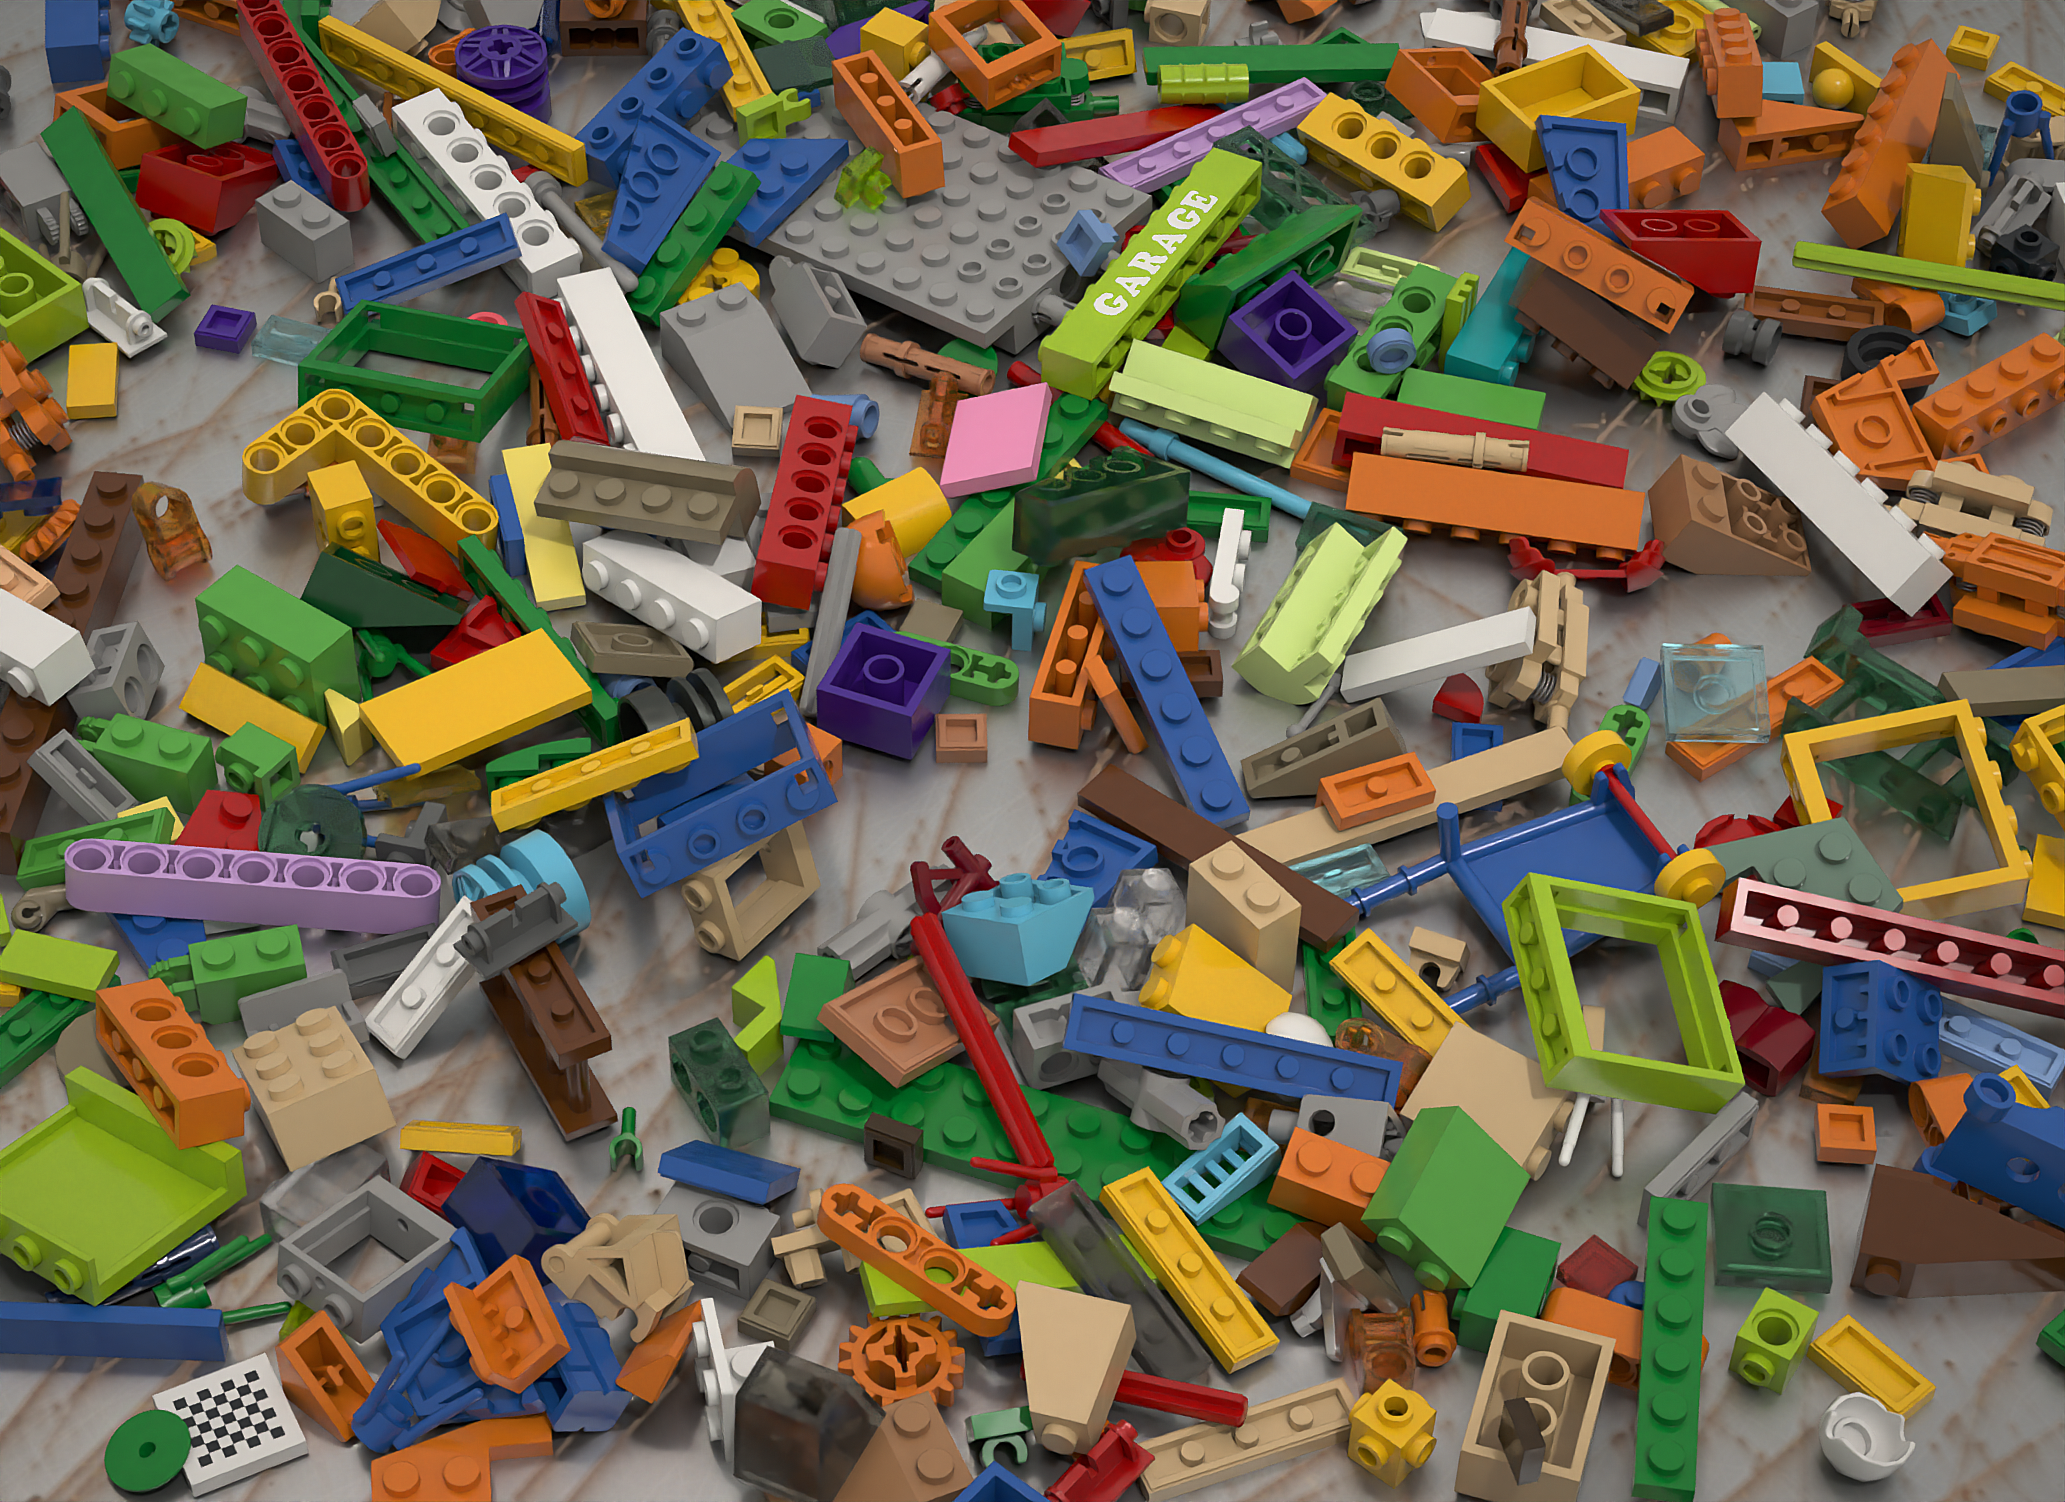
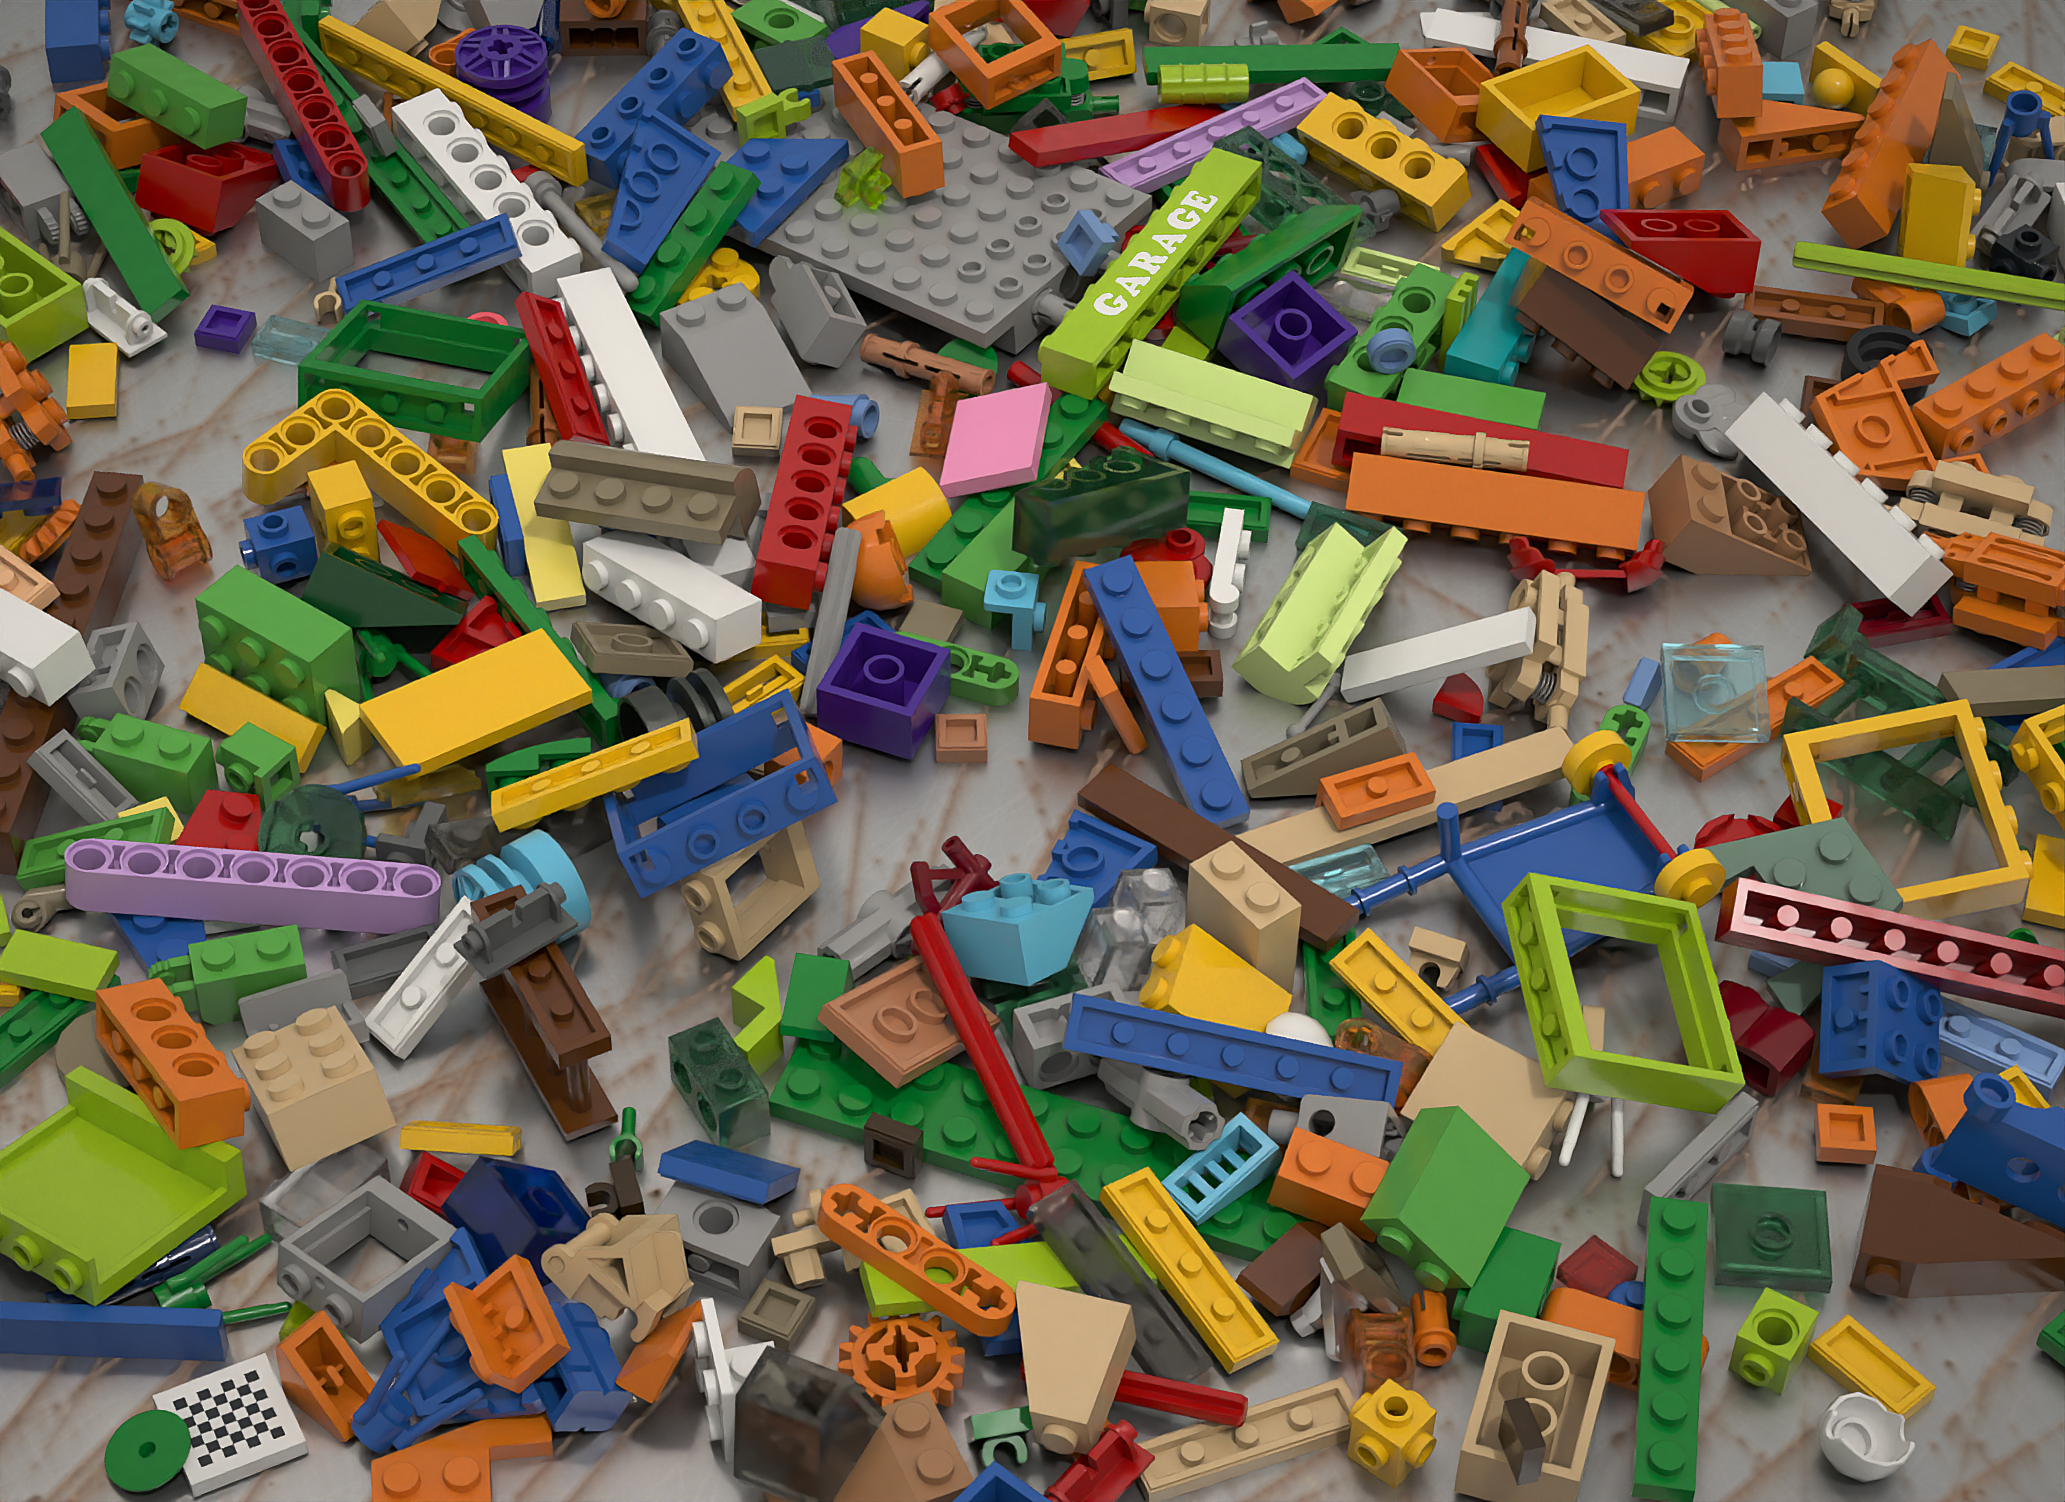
none -> blue brick [239,505,318,584]
none -> dark brown tile [585,1158,645,1221]
none -> yellow wing [1441,199,1536,272]

